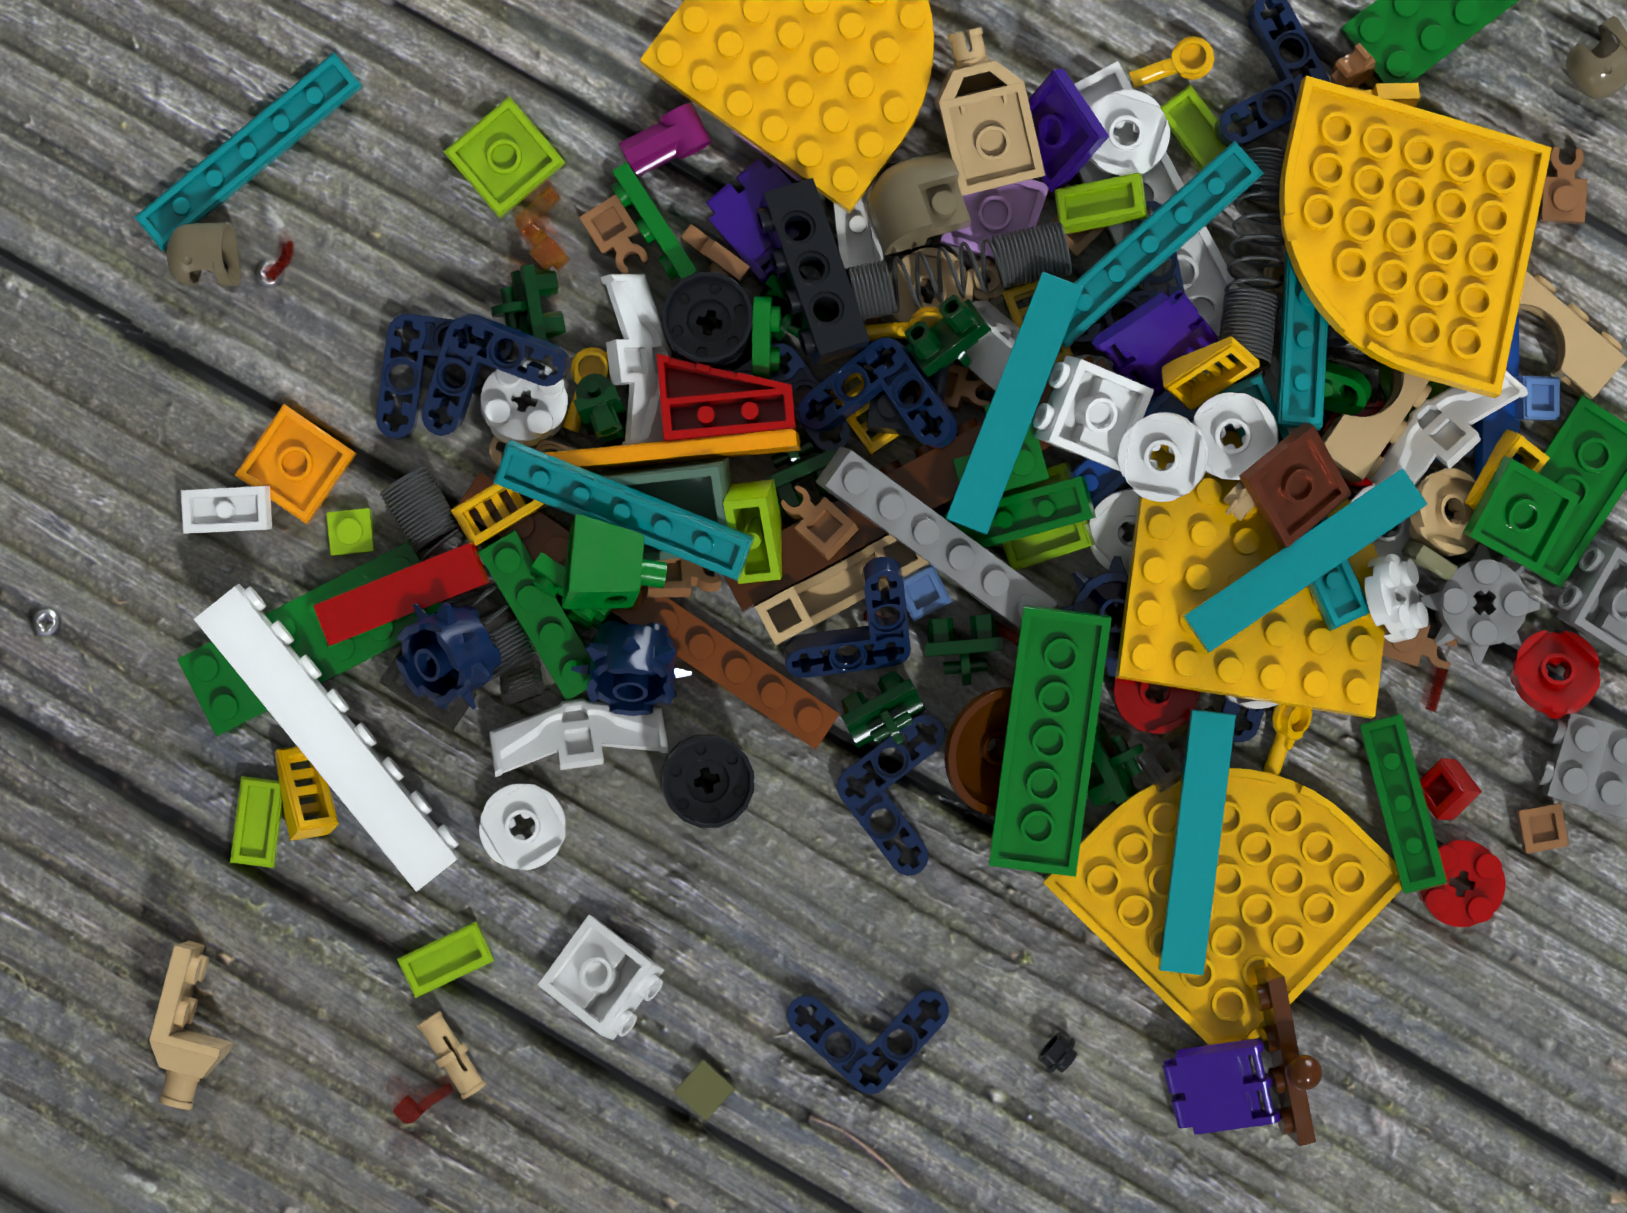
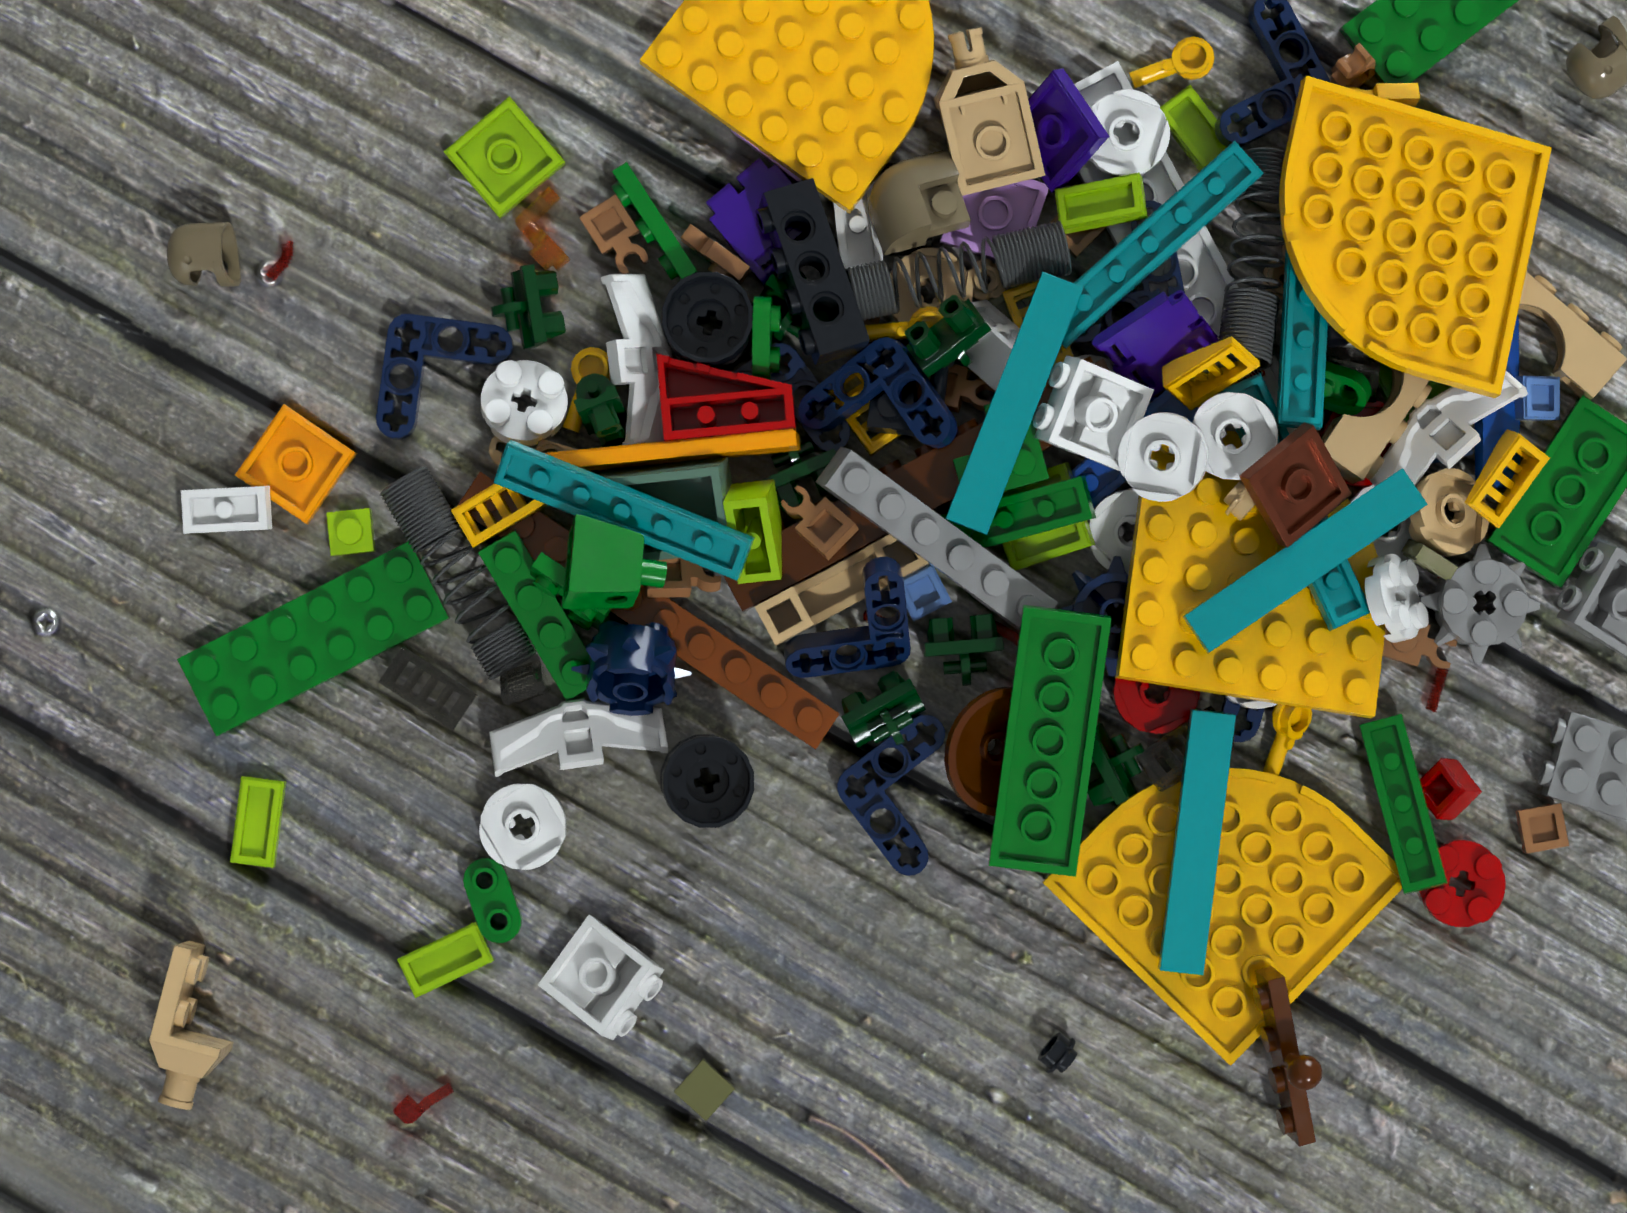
teal tile [134,52,363,252] -> none
white brick [194,584,460,892] -> none
yellow slope [275,746,339,841] -> none
red tile [313,542,490,646] -> none
dark blue brick [396,602,501,710] -> none
tan pin [417,1011,487,1099] -> none
dark blue beam [422,313,570,436] -> none
magenta piece [618,103,712,177] -> none
dark blue beam [787,989,949,1095] -> none
dark purple plate [1162,1039,1281,1135] -> none
green plate [1463,456,1580,574] -> none
red plate [1510,630,1601,719] -> none
medium nougat plate [1538,147,1588,224] -> none
none -> green plate [463,858,522,943]

